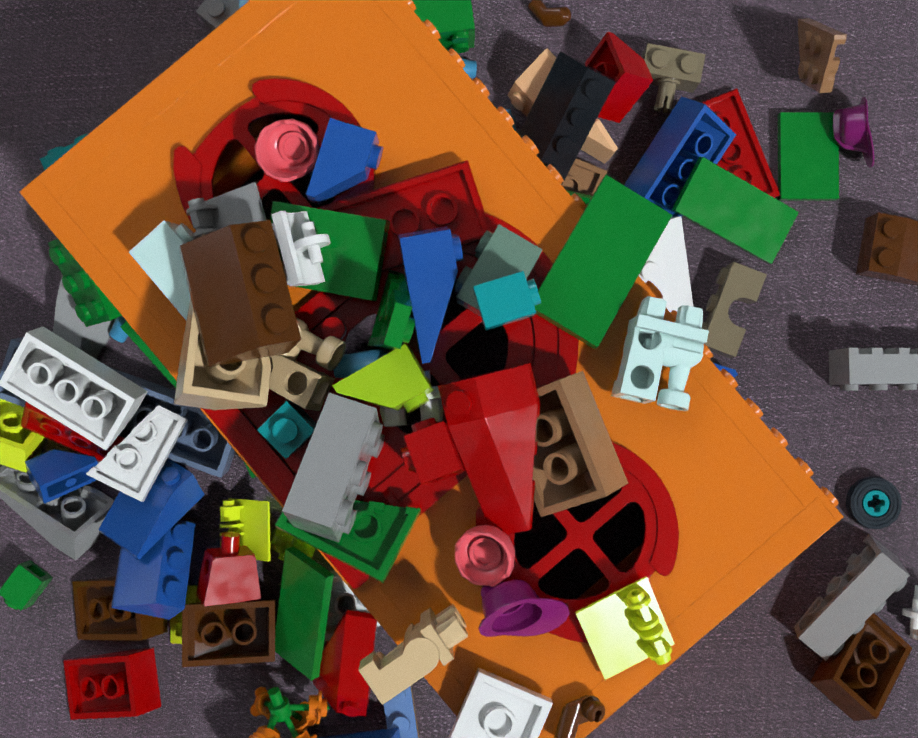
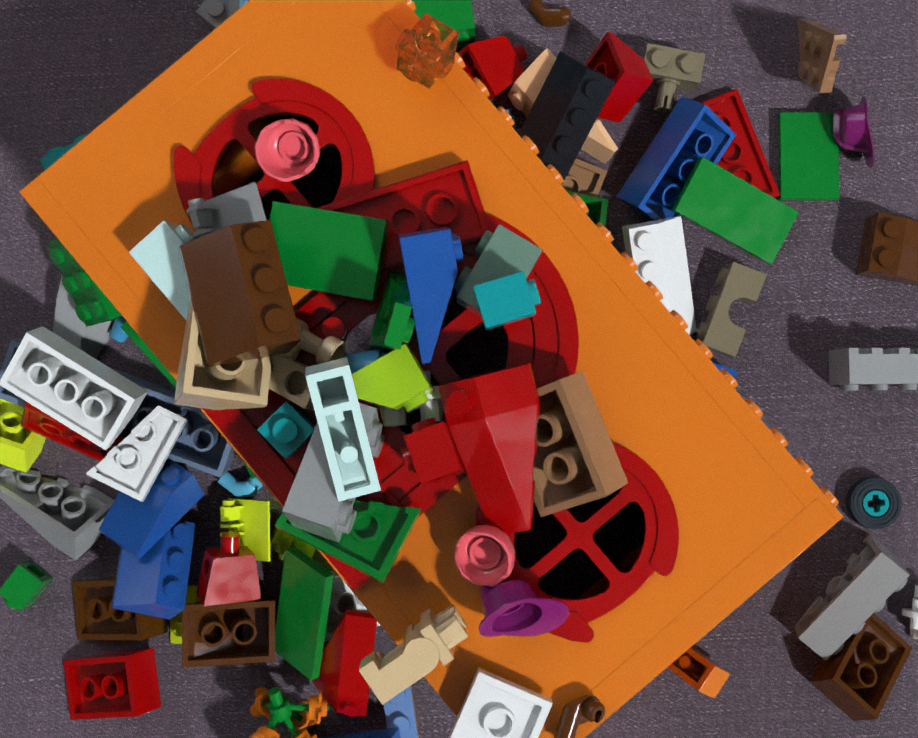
blue slope [25,449,98,504] -> none
white hips [272,211,331,287] -> none
blue slope [306,118,383,205] -> none
green tile [535,175,672,349] -> none
neon yellow hinge [575,576,675,680] -> none
light aqua hips [611,296,709,411] -> none
none -> medium azure arm [218,472,263,498]
none -> light aqua slope [305,357,381,502]
none -> clear orange brick [395,13,459,89]
none -> red torso [458,35,527,100]
none -> orange slope [668,647,730,699]

